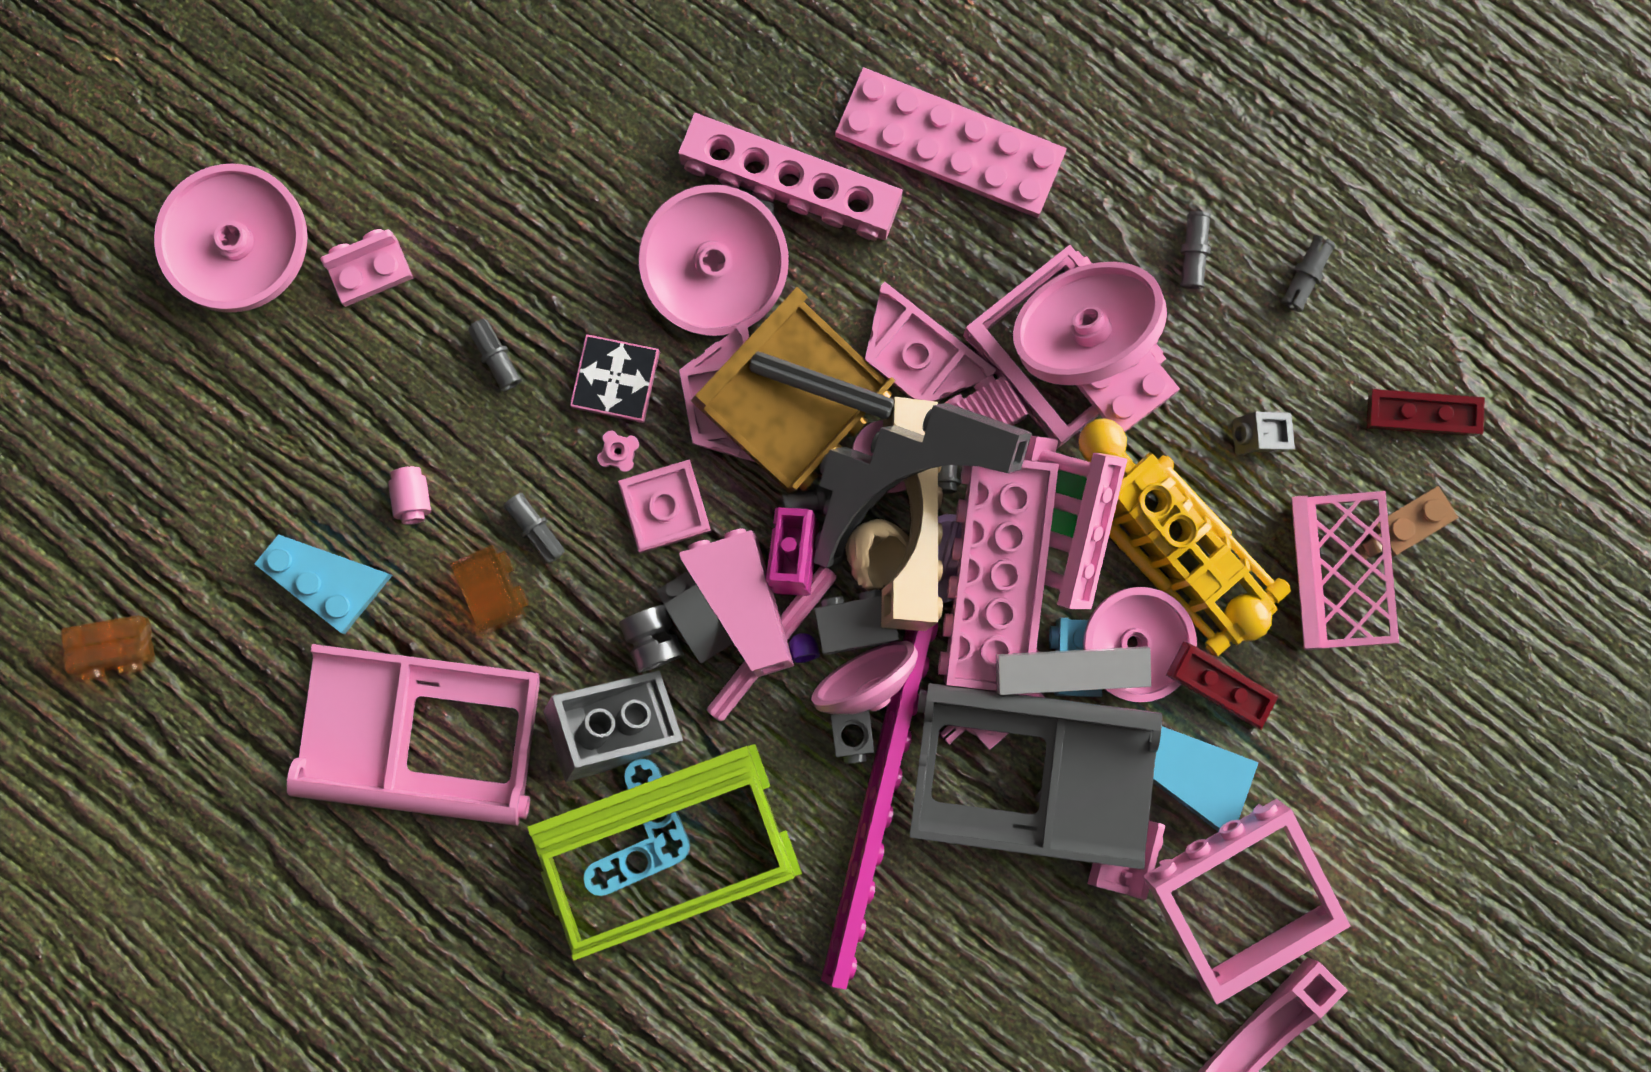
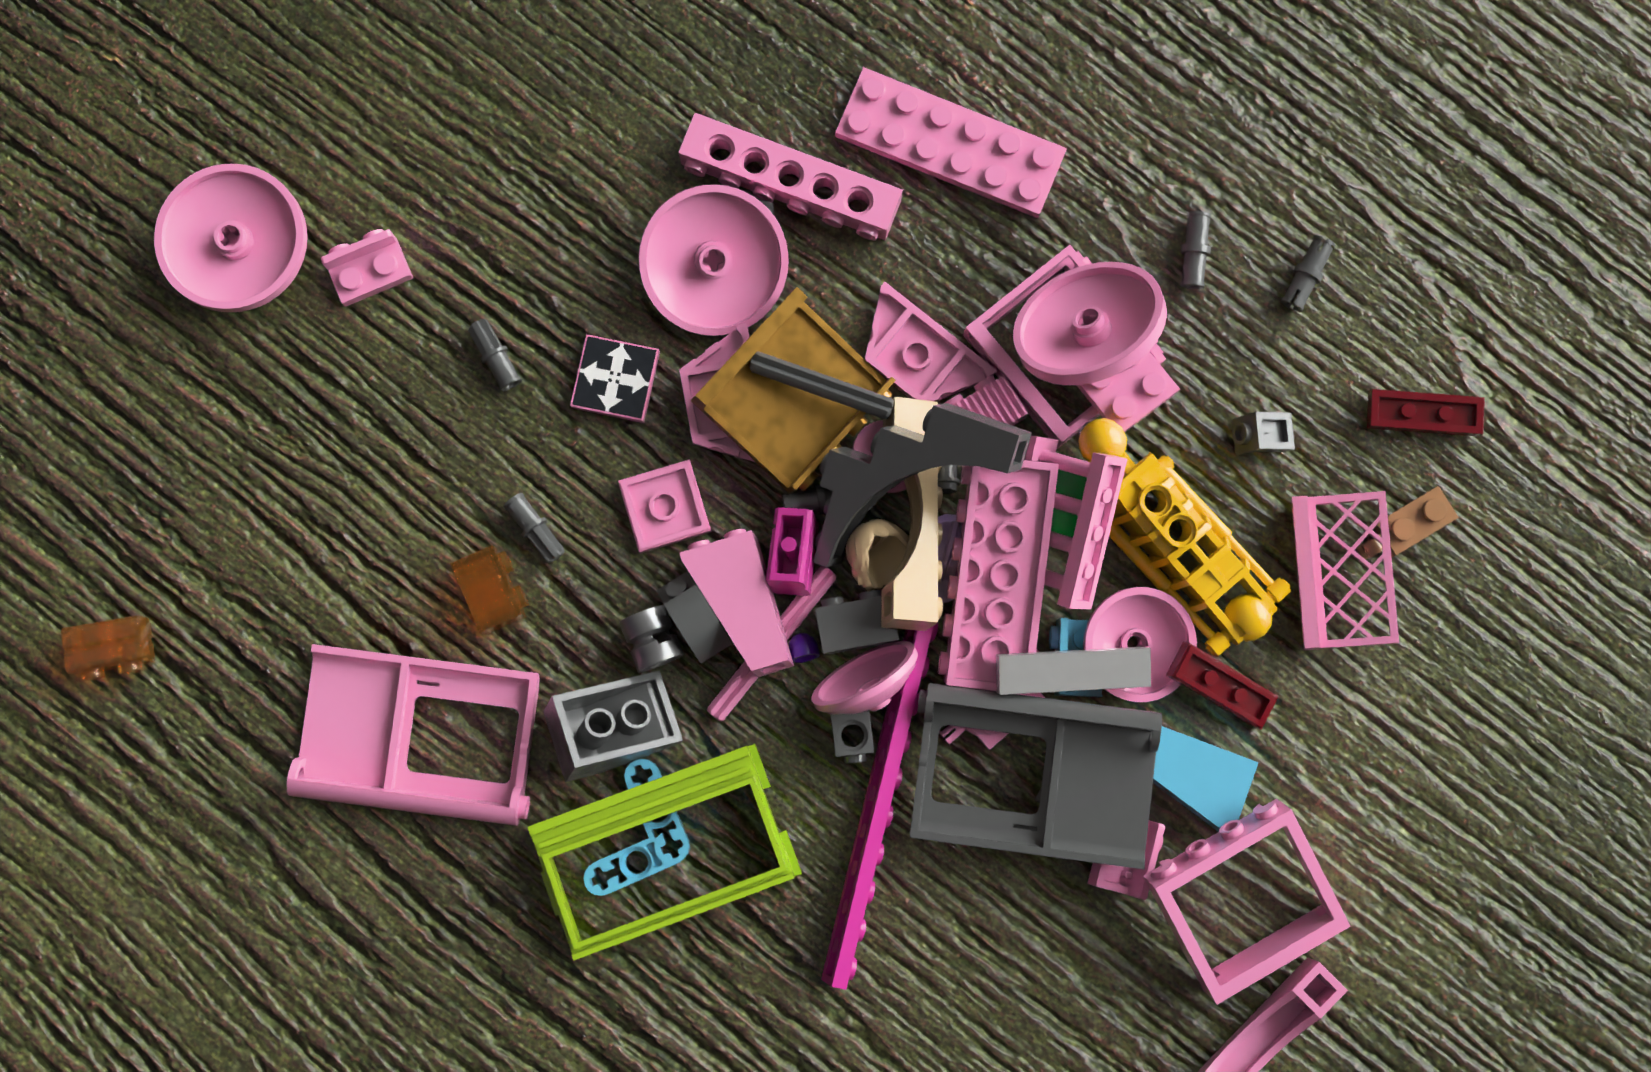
medium azure wing [255,534,393,634] -> none
bright pink brick [388,467,431,525] -> none
bright pink plate [597,431,639,472] -> none

